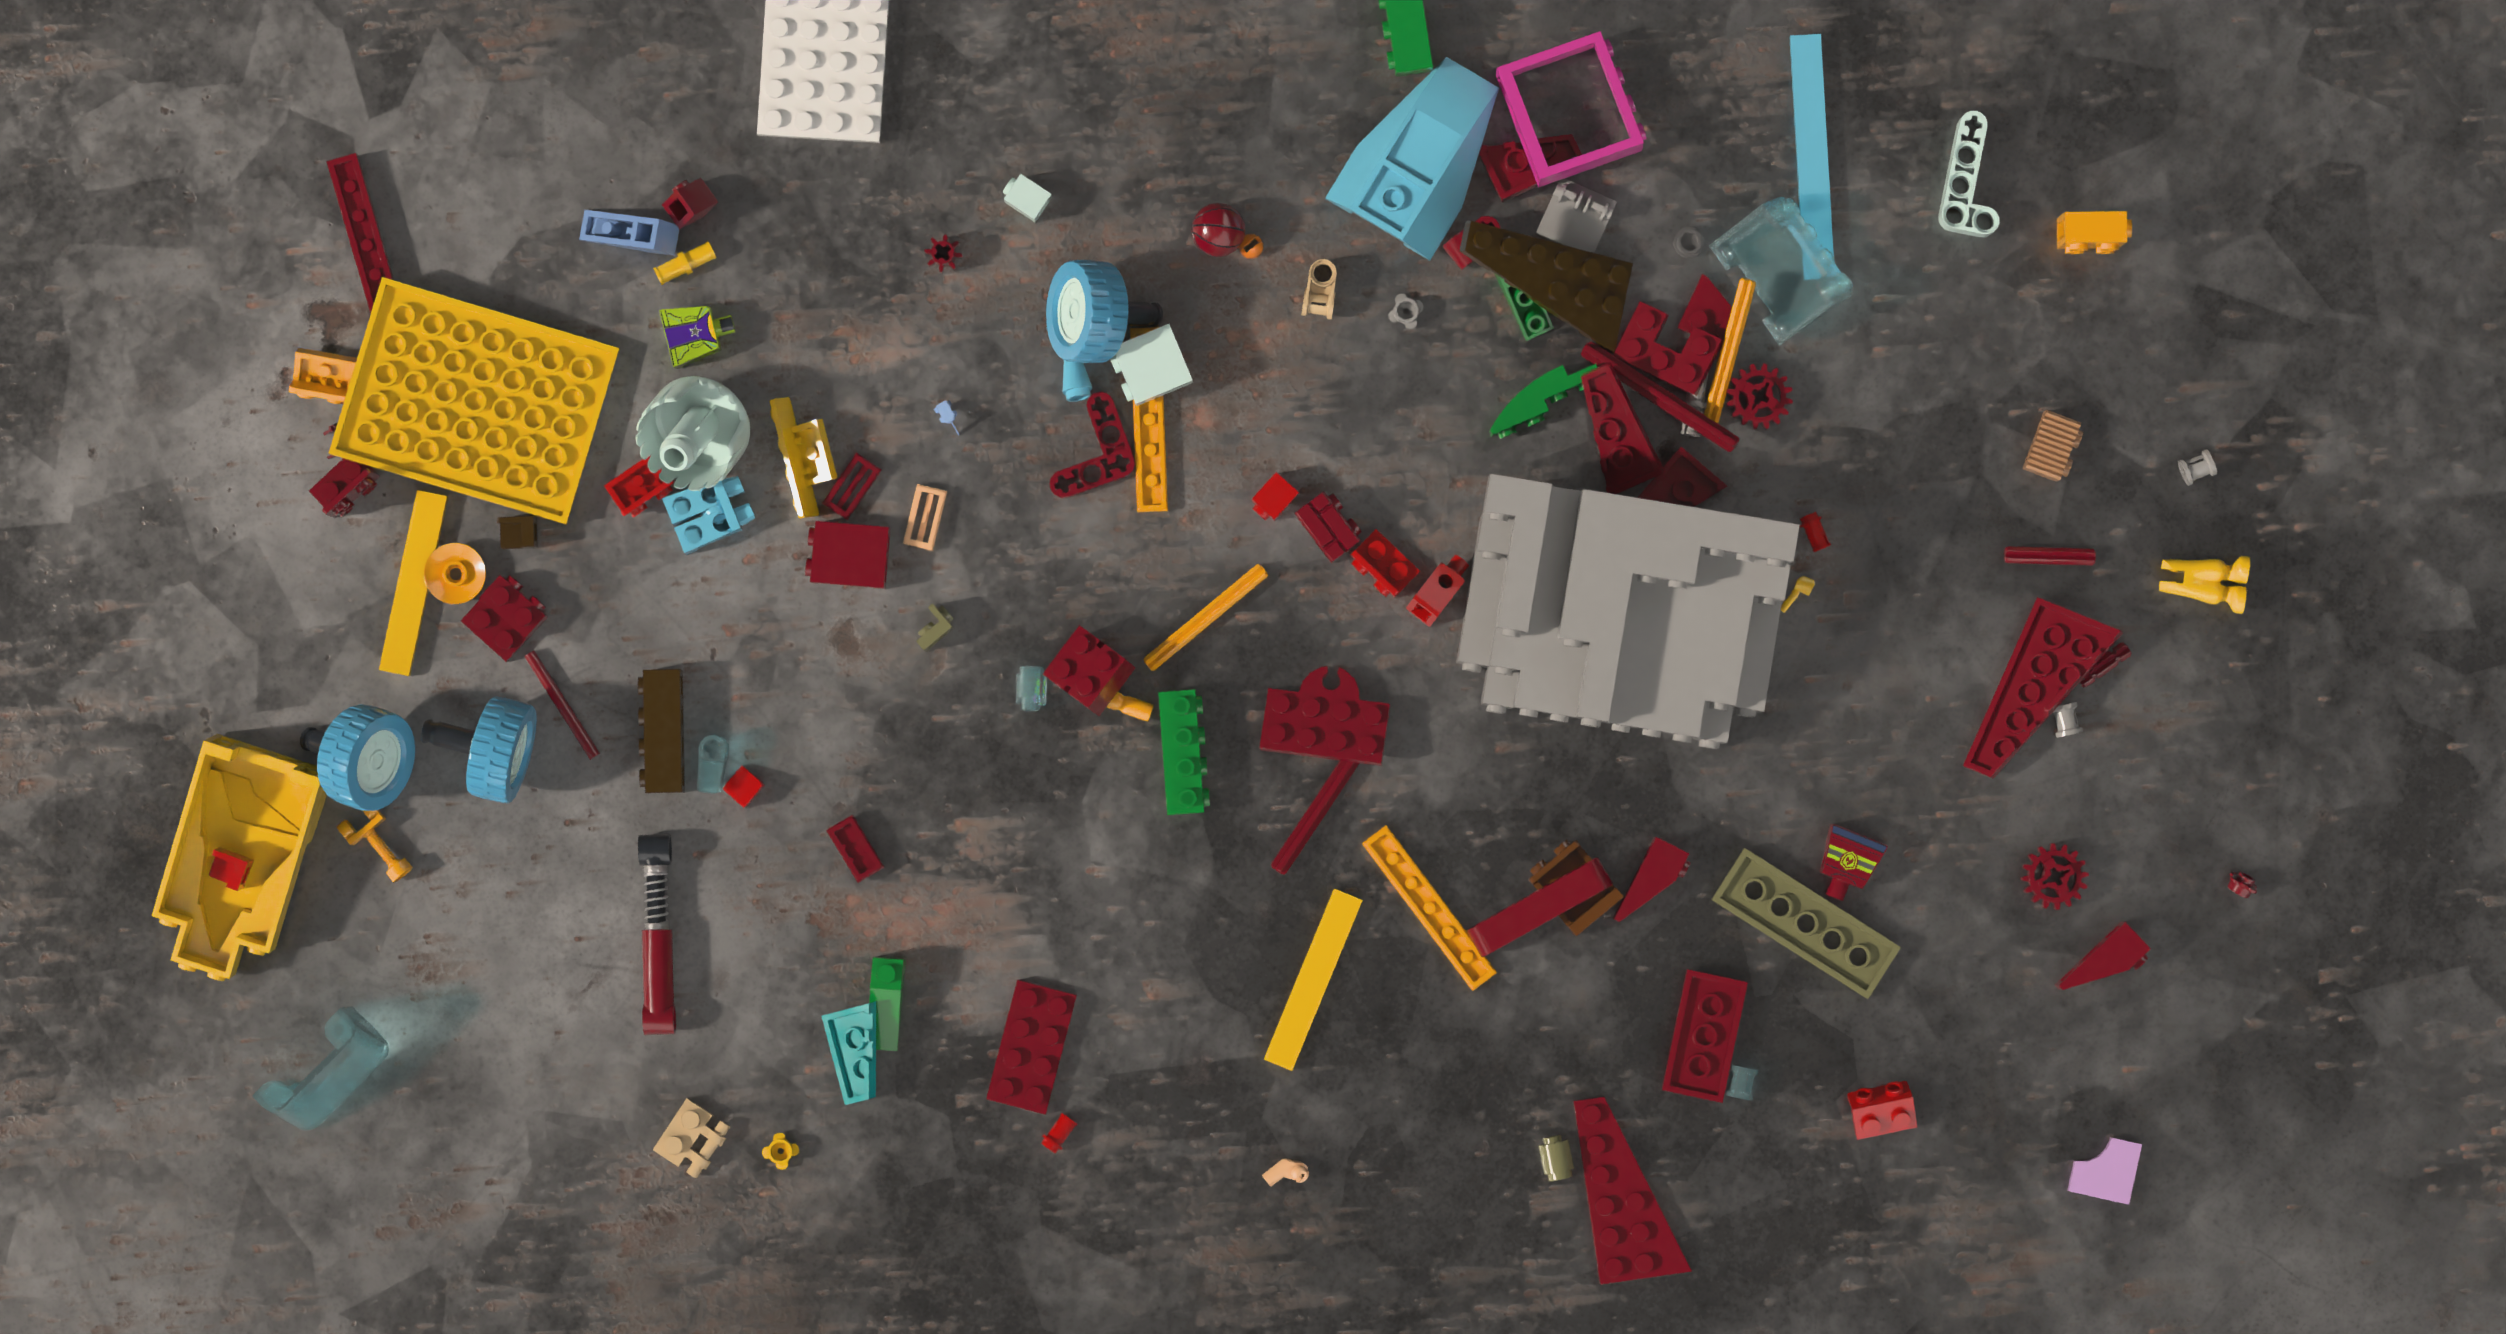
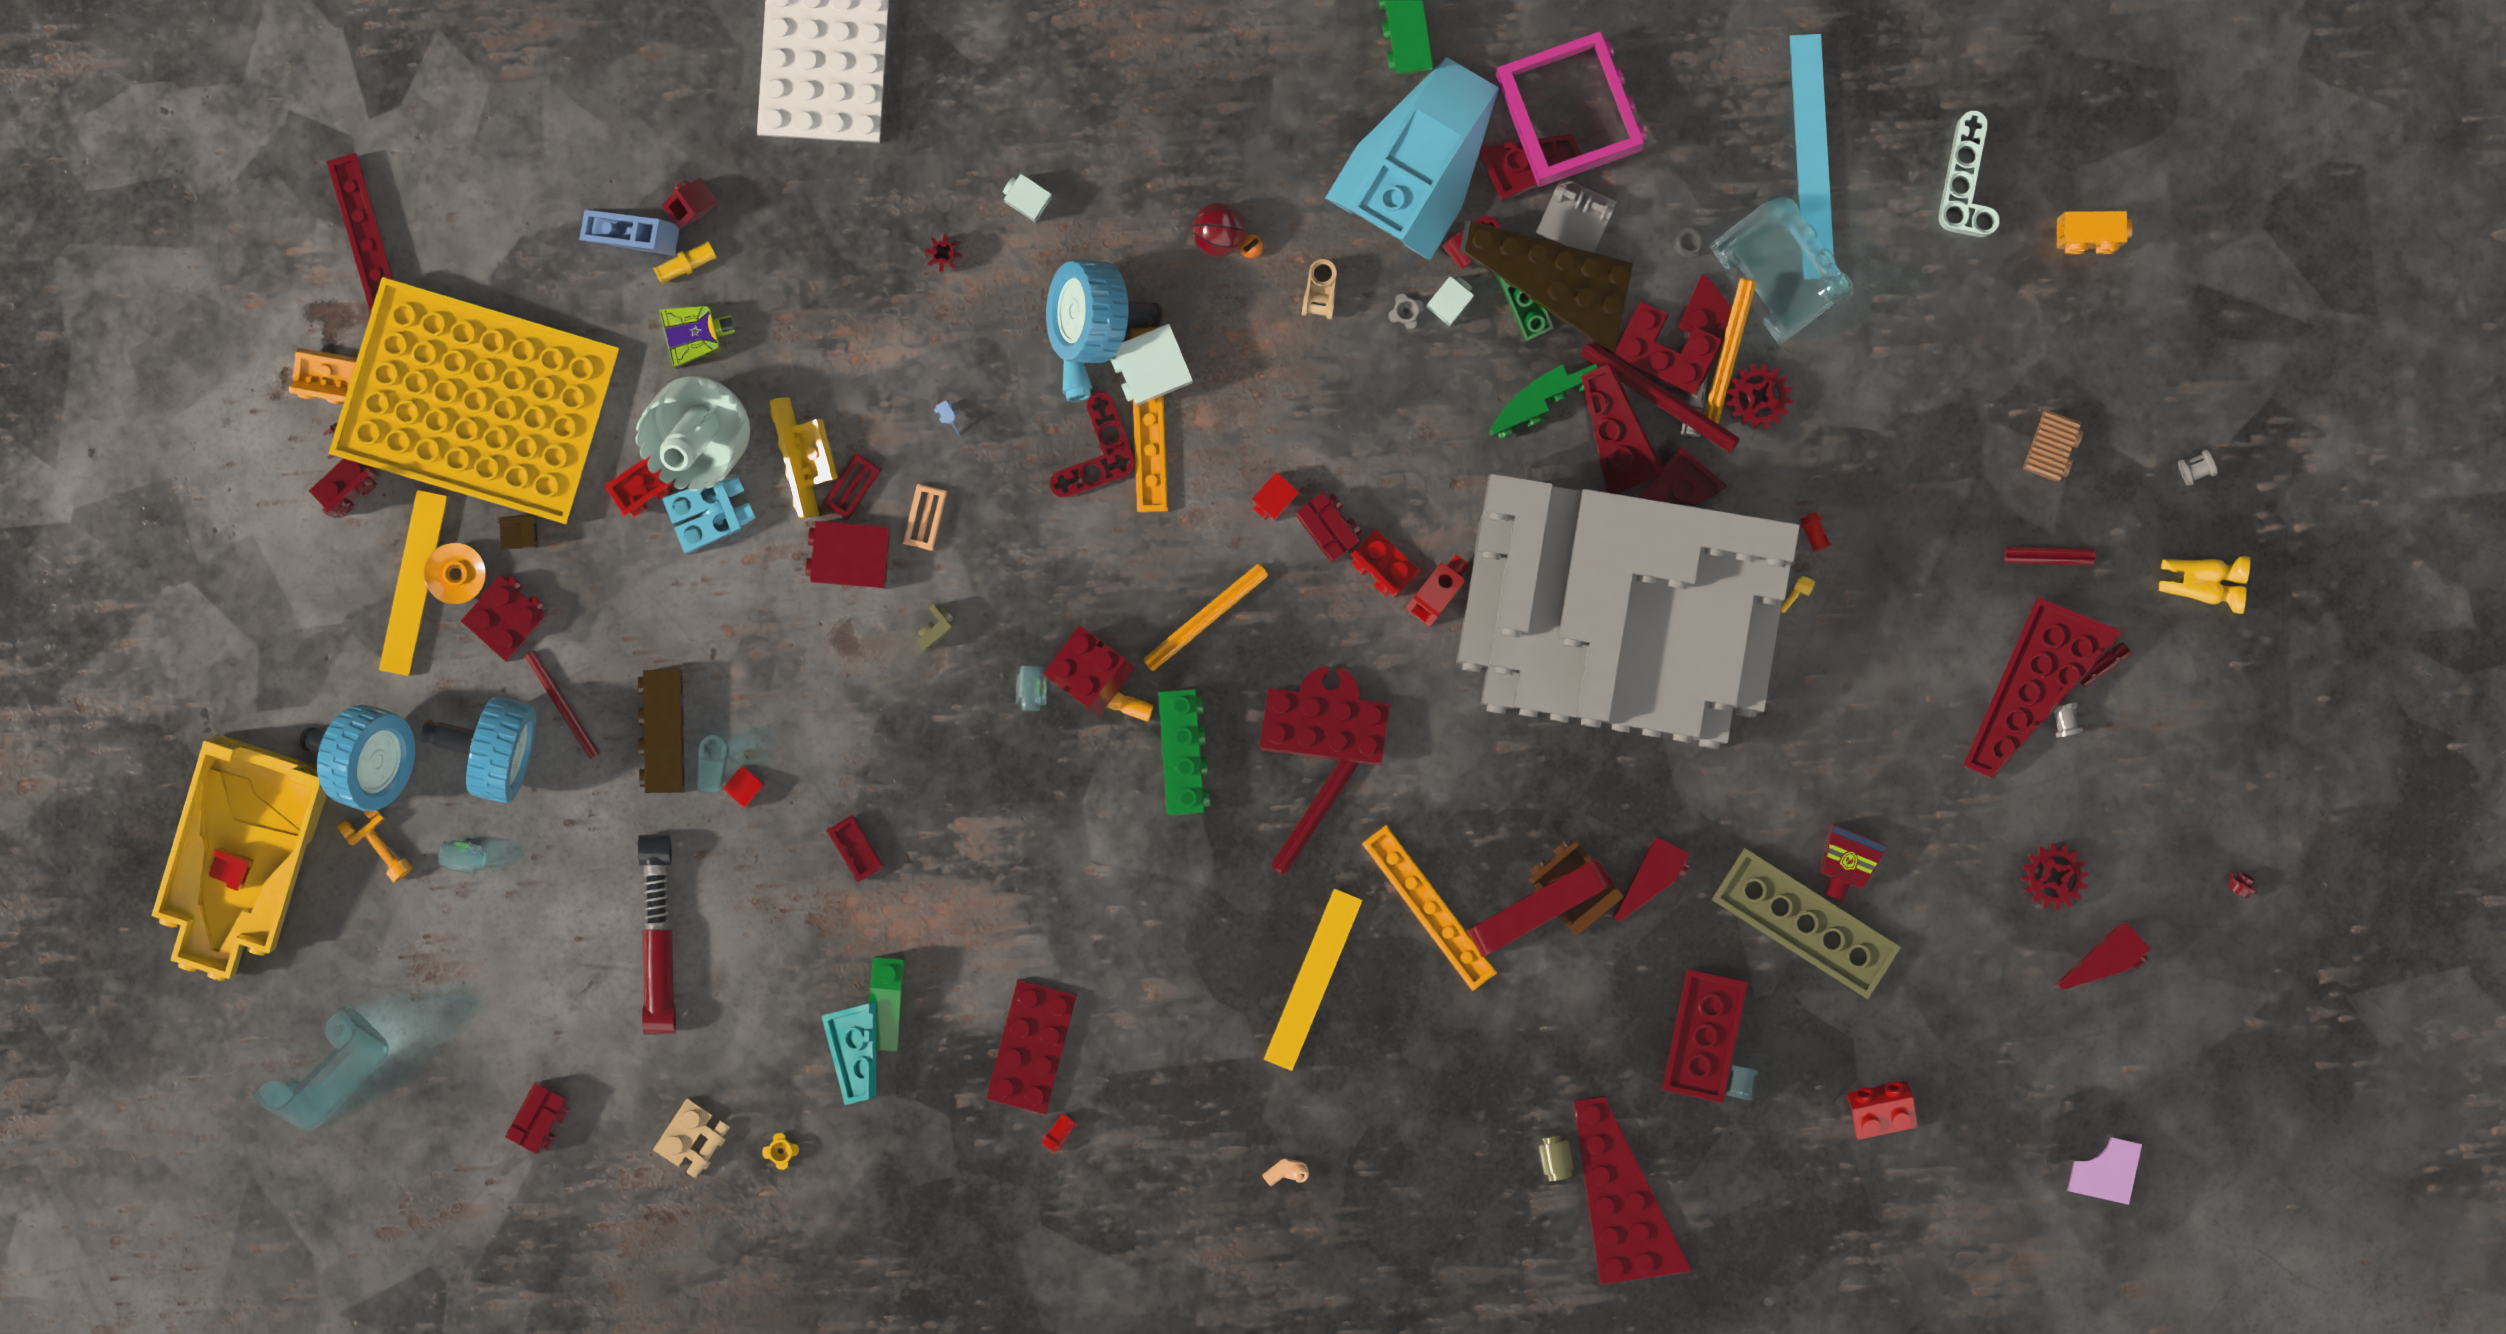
none -> clear light blue brick [438,840,486,875]
none -> dark red brick [505,1082,571,1154]
none -> light aqua brick [1426,276,1474,326]

